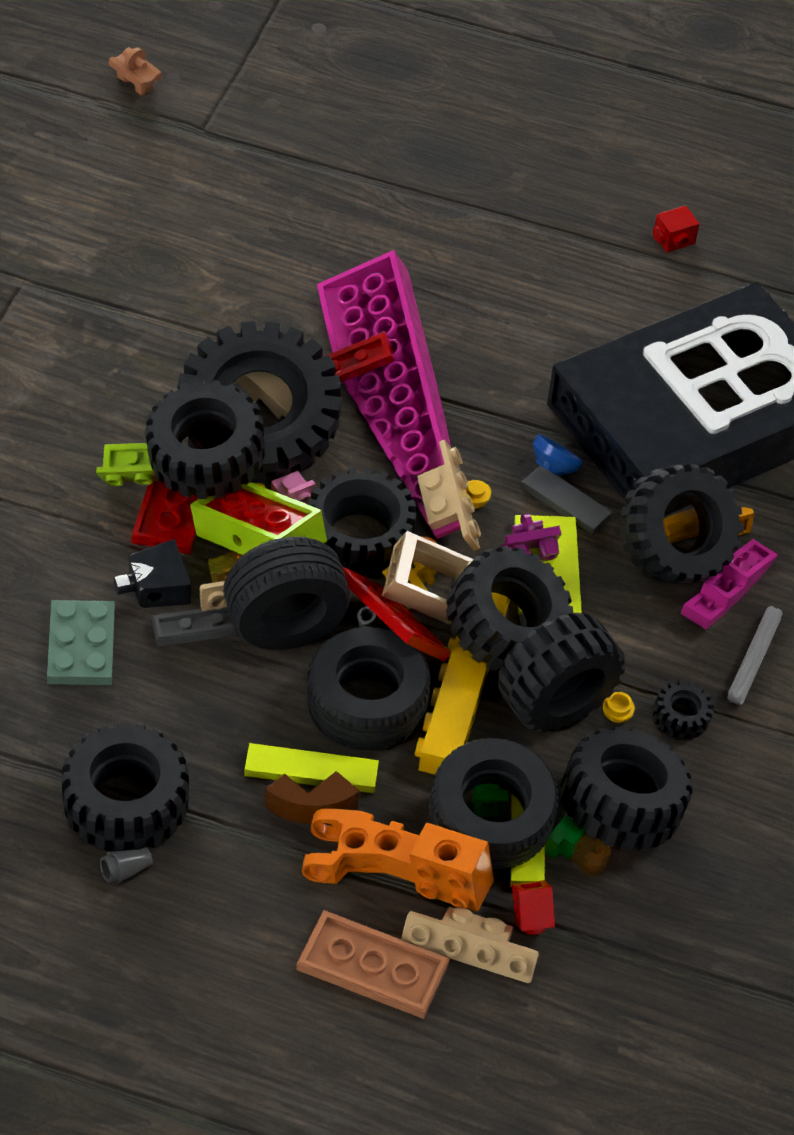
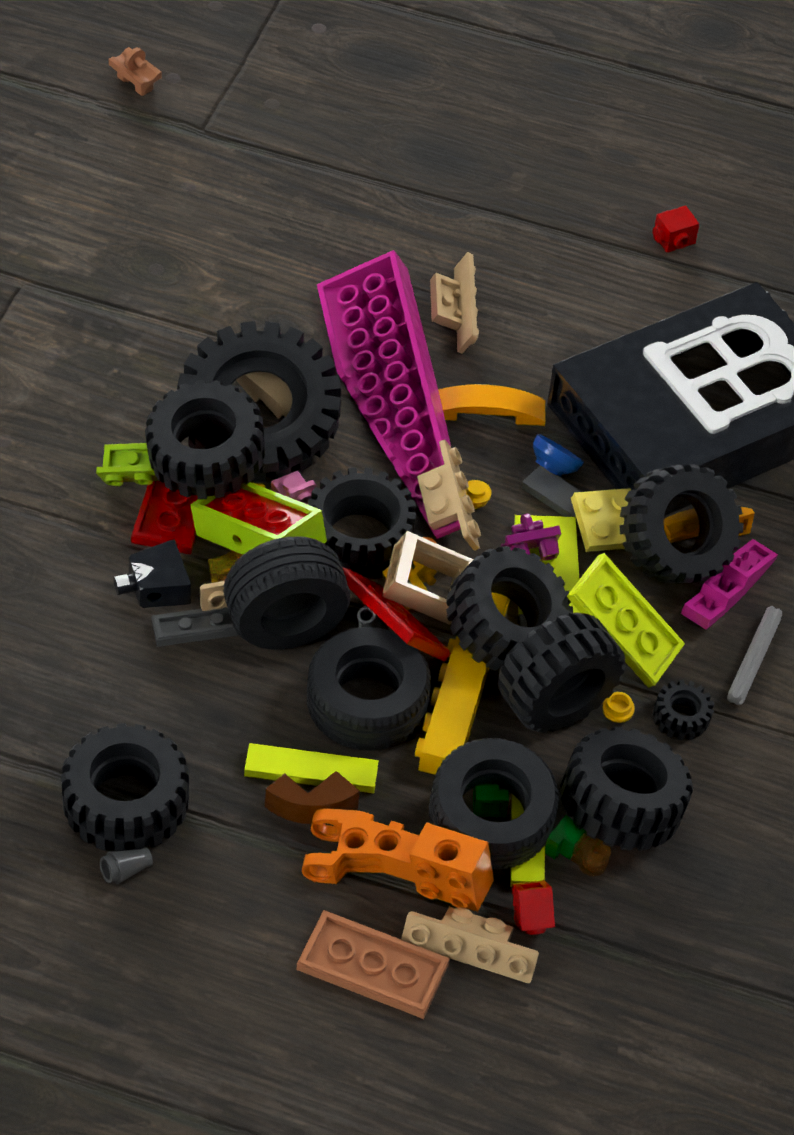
sand green plate [47,600,115,685] -> none
red plate [323,332,395,383] -> none
none -> tan bracket [430,252,479,354]
none -> light orange slope [438,384,546,426]
none -> neon yellow tile [566,553,685,688]
none -> light yellow plate [571,488,631,552]

